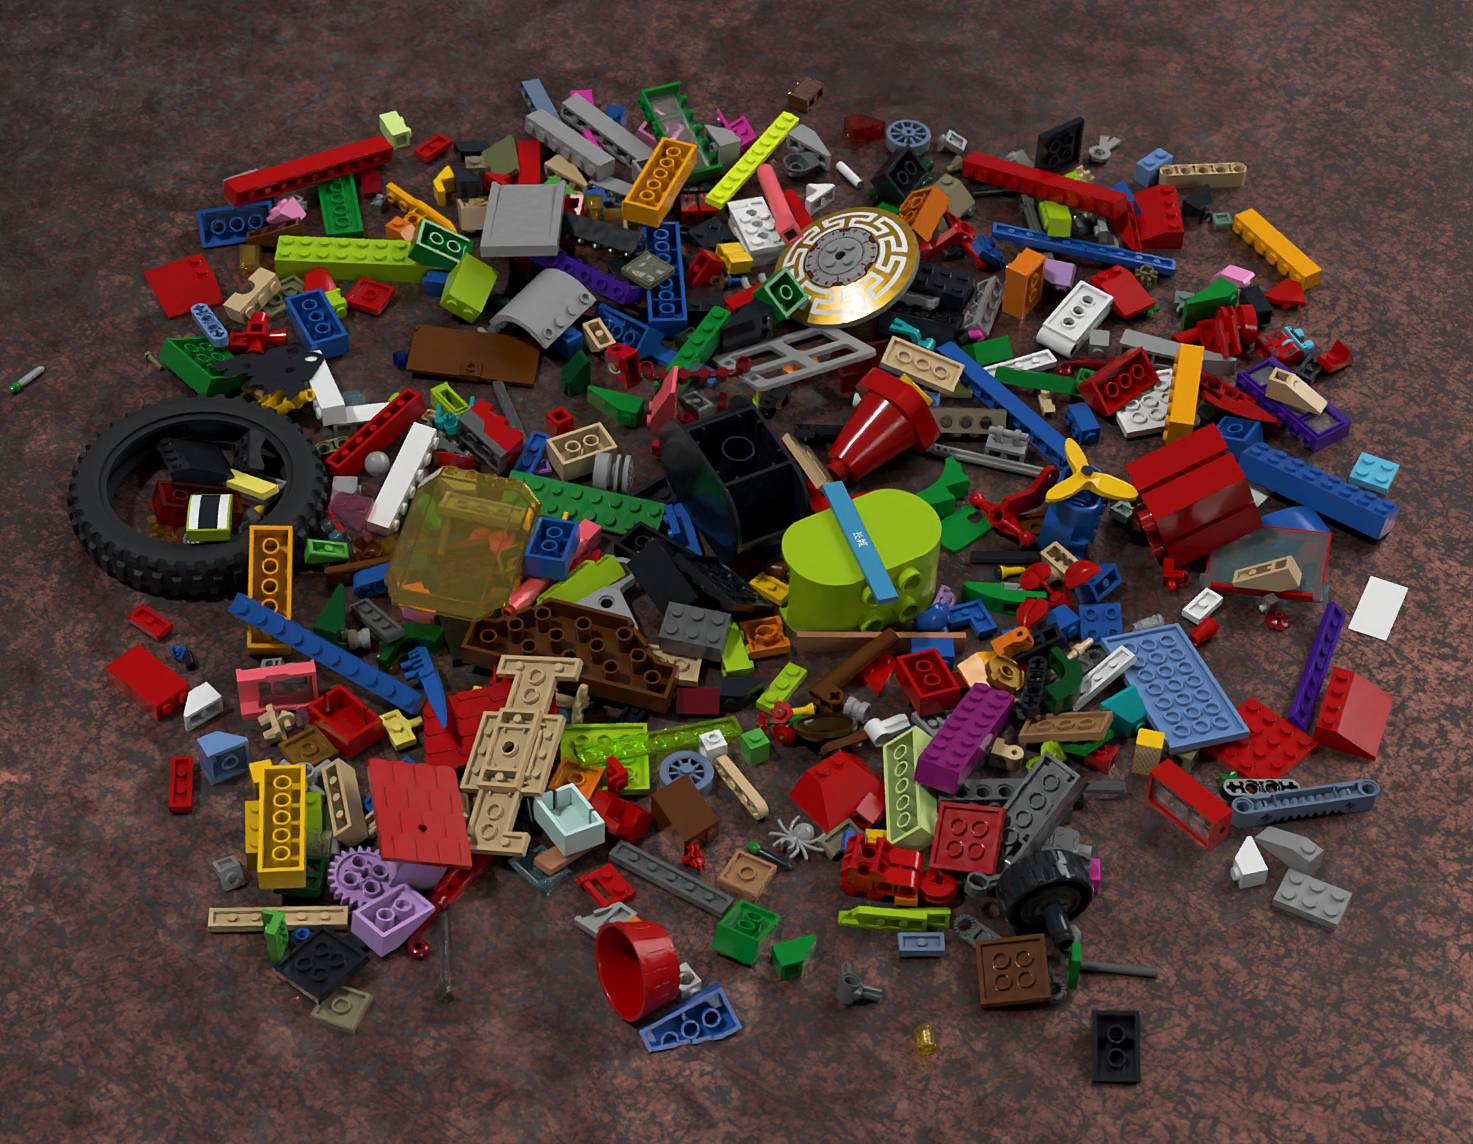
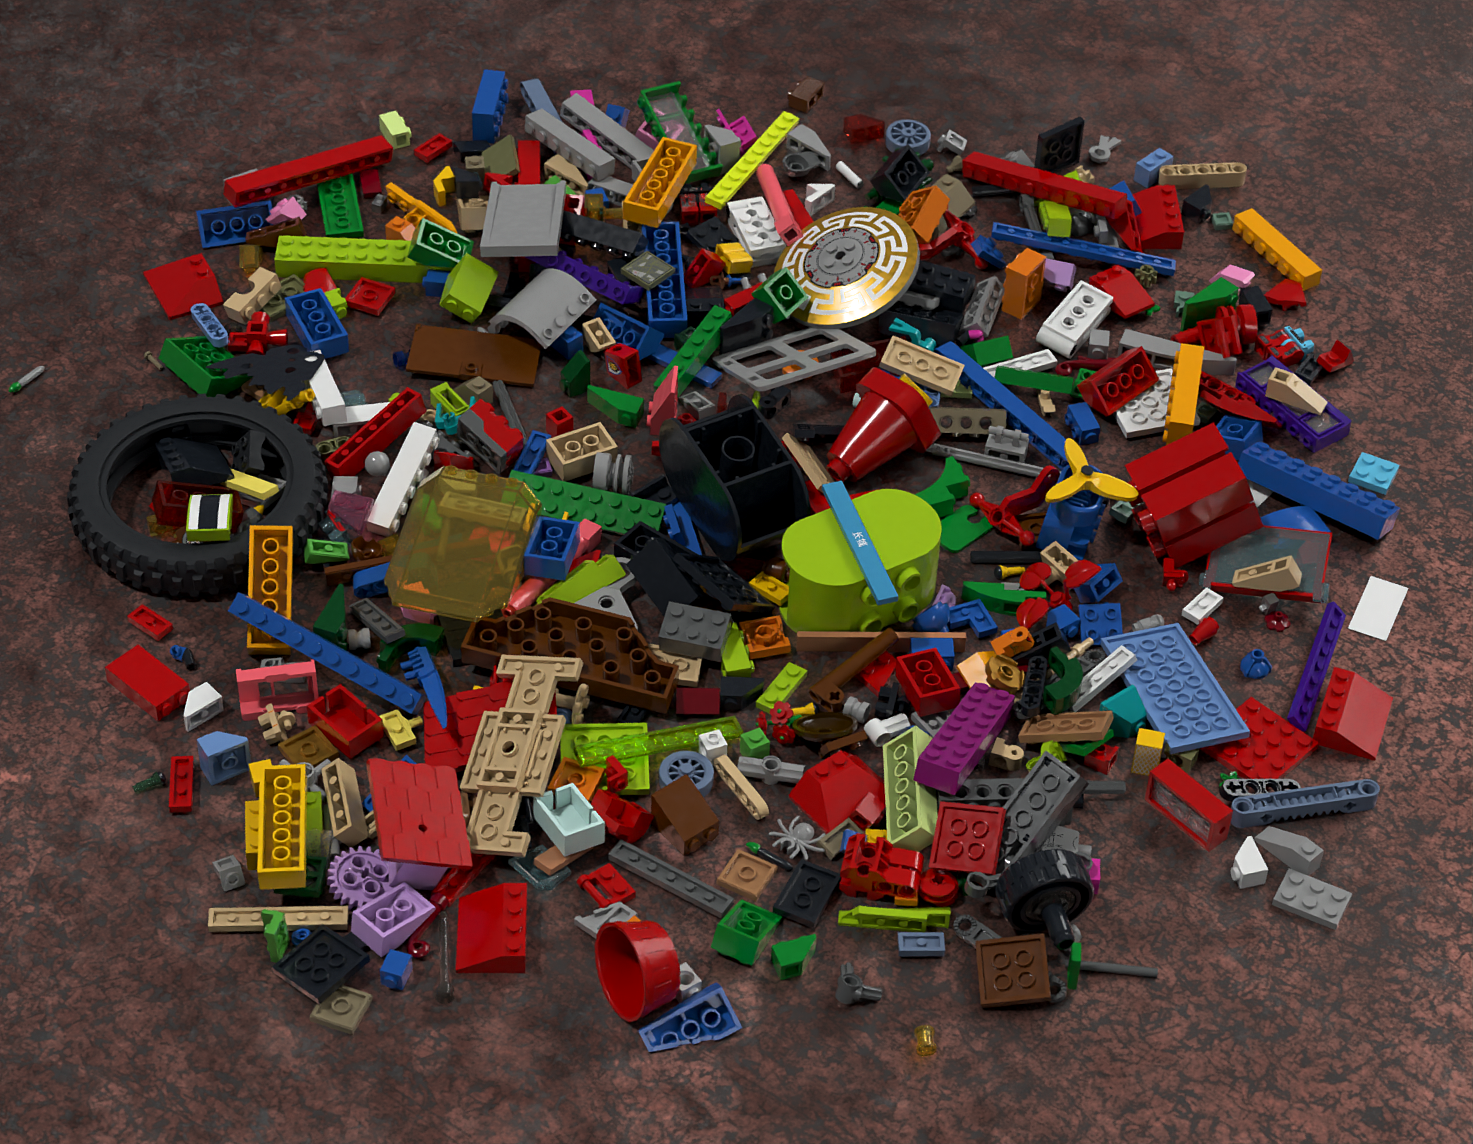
dark red bar [638,356,752,385] -> none
red plant [681,842,706,871] -> none
black slope [1090,1010,1141,1082] -> none
none -> clear green piece [132,771,166,792]
none -> red plate [293,402,318,435]
none -> blue brick [380,949,413,990]
none -> dark tan slope [453,376,493,405]
none -> red slope [456,883,527,973]
none -> blue brick [472,70,509,144]
none -> light grey piece [737,756,805,785]
none -> black plate [773,859,842,928]
none -> black hips [875,682,911,719]
none -> blue piece [1240,649,1272,679]

